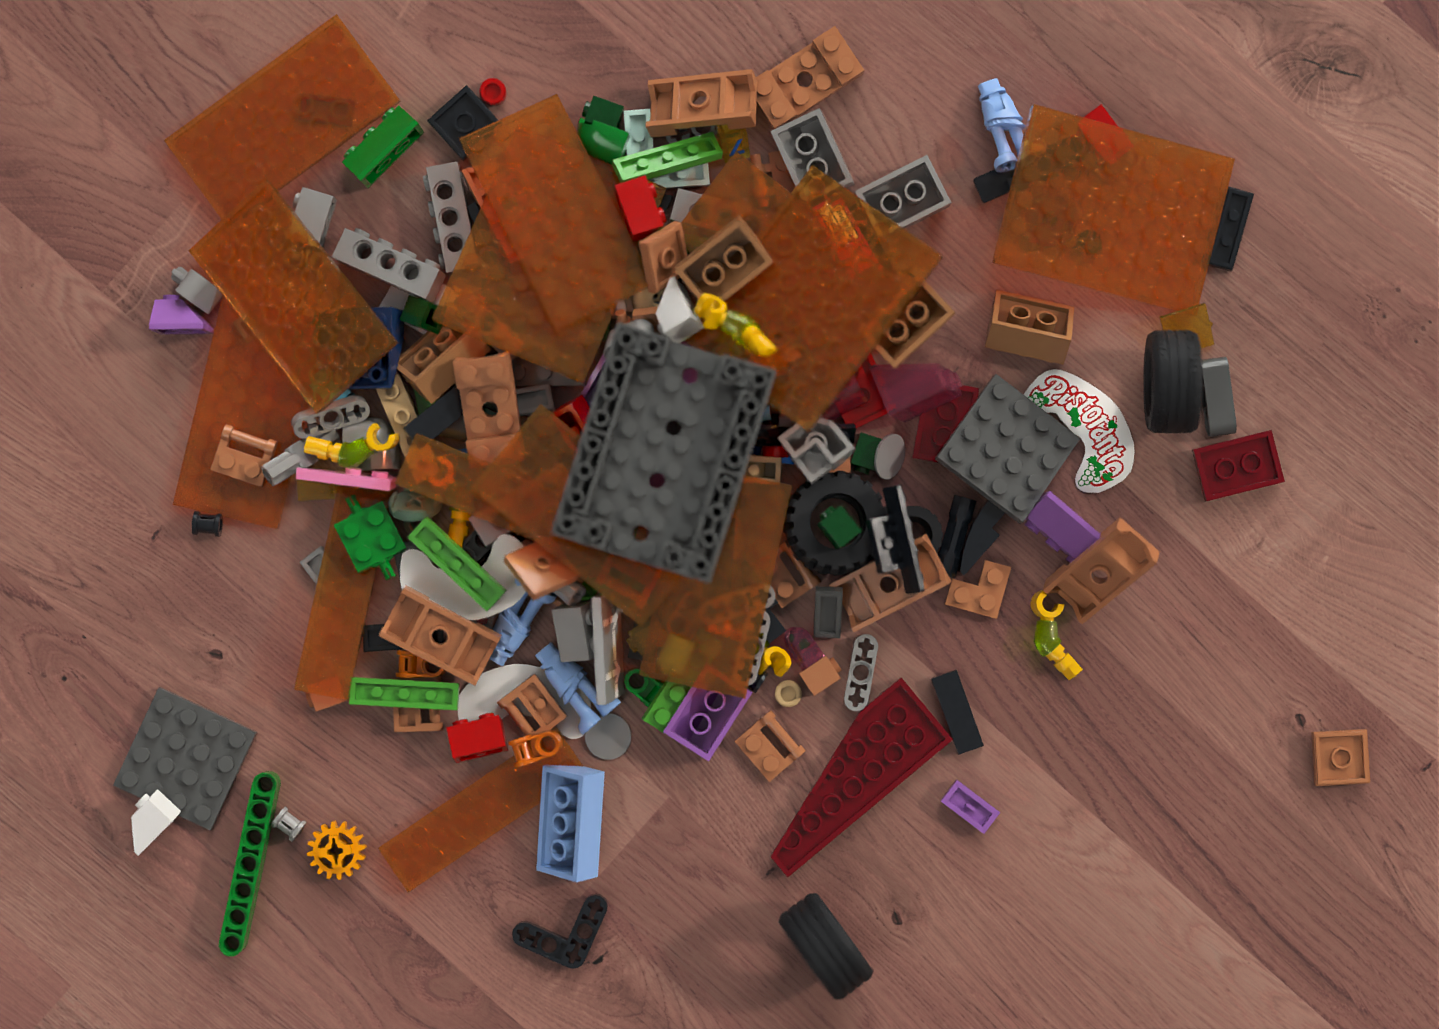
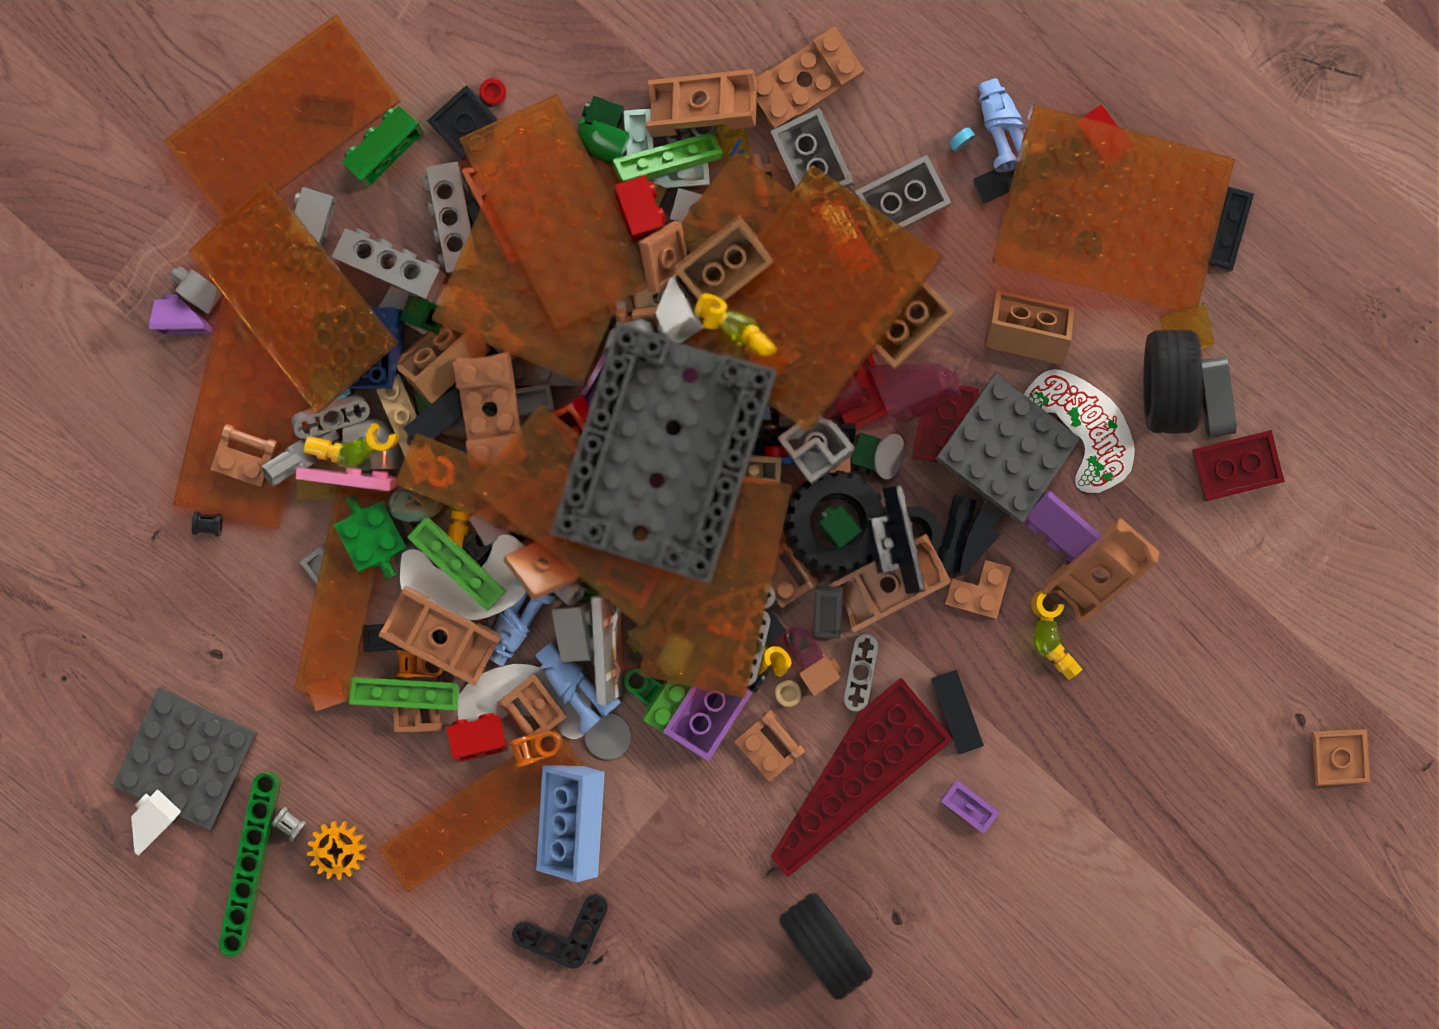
none -> medium azure tile [949,128,976,152]

